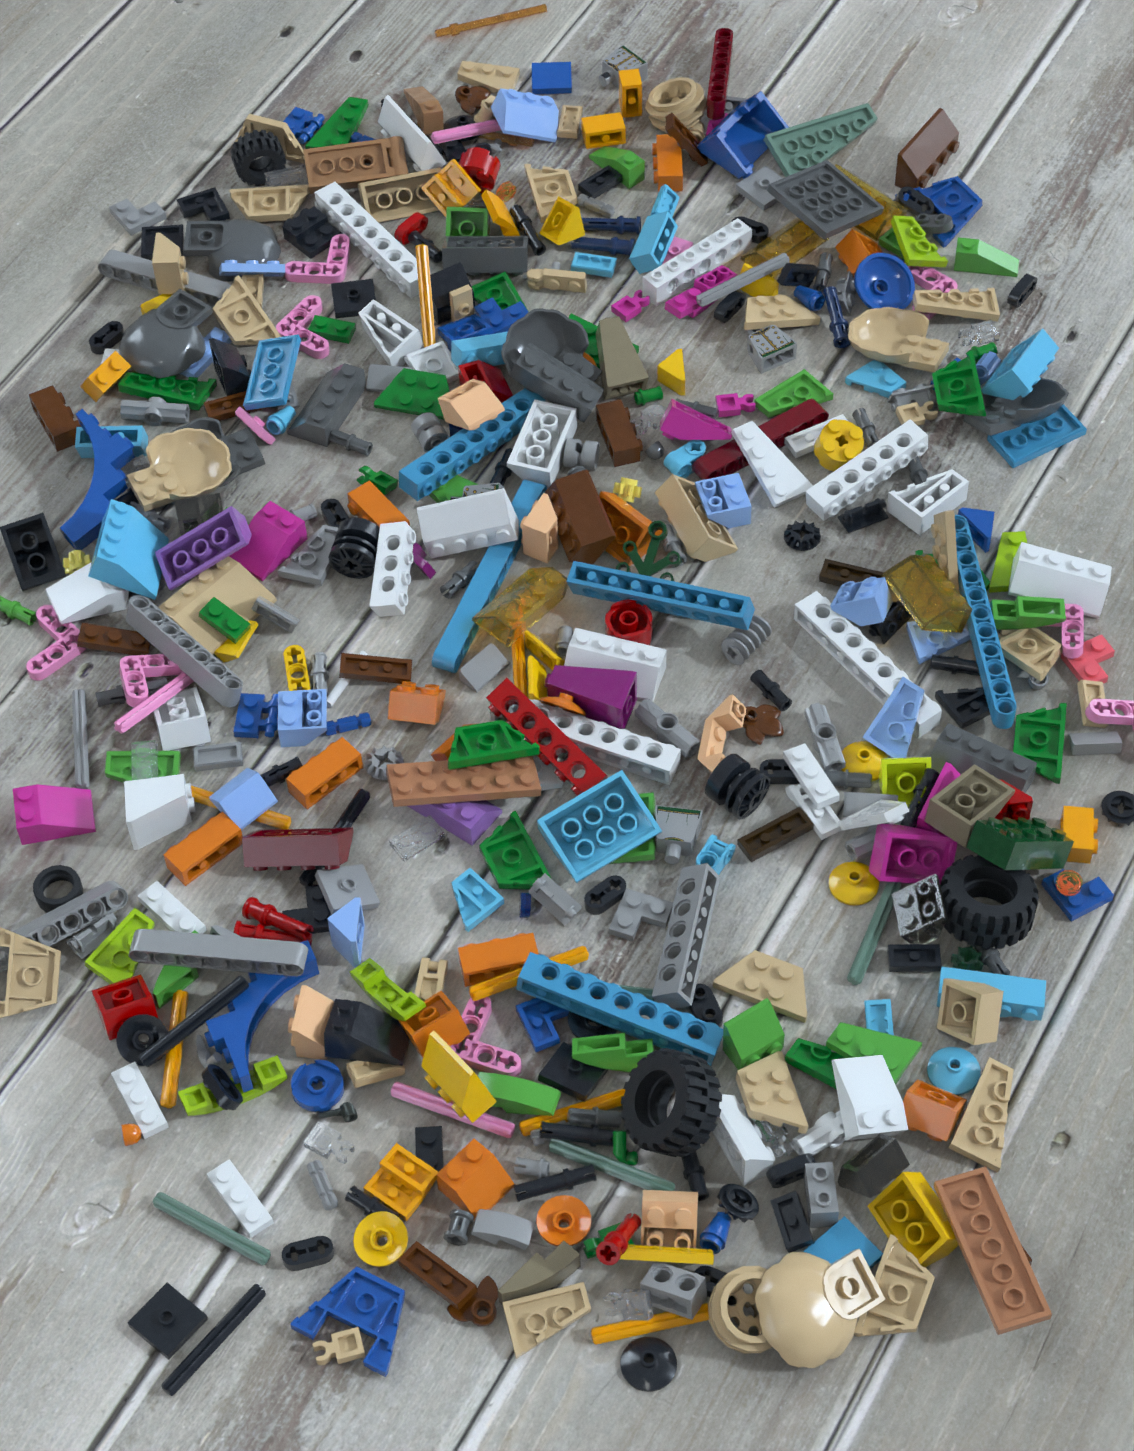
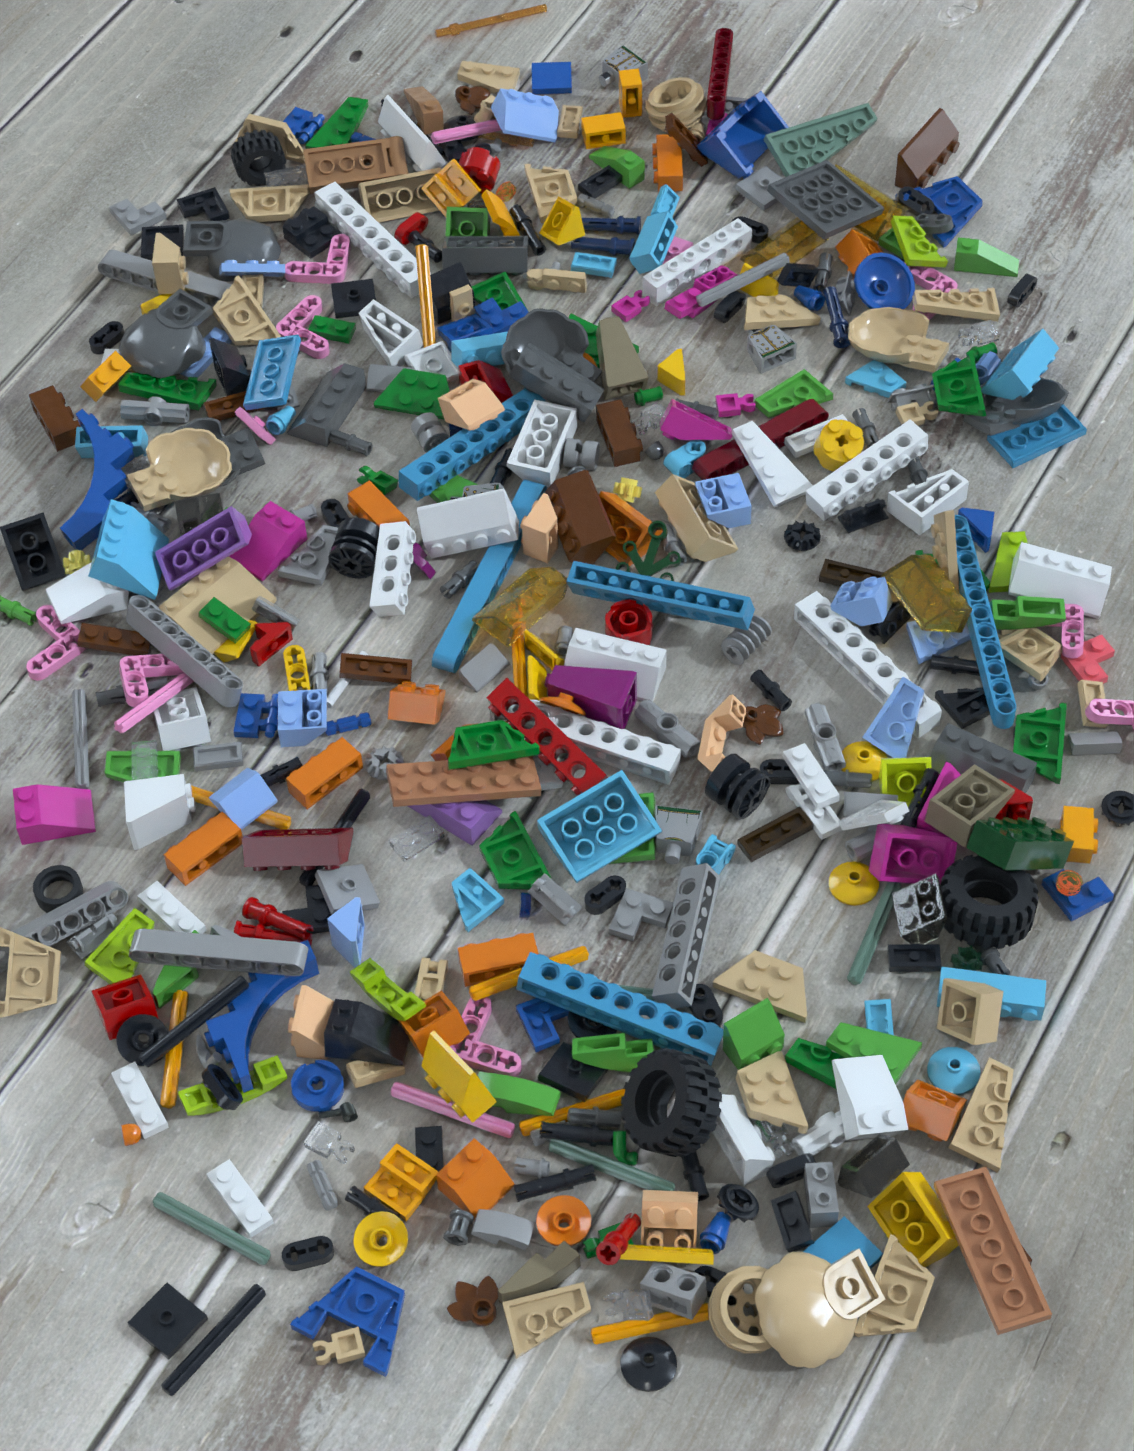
reddish brown plate [398,1241,478,1311] -> none
none -> red slope [250,622,293,667]

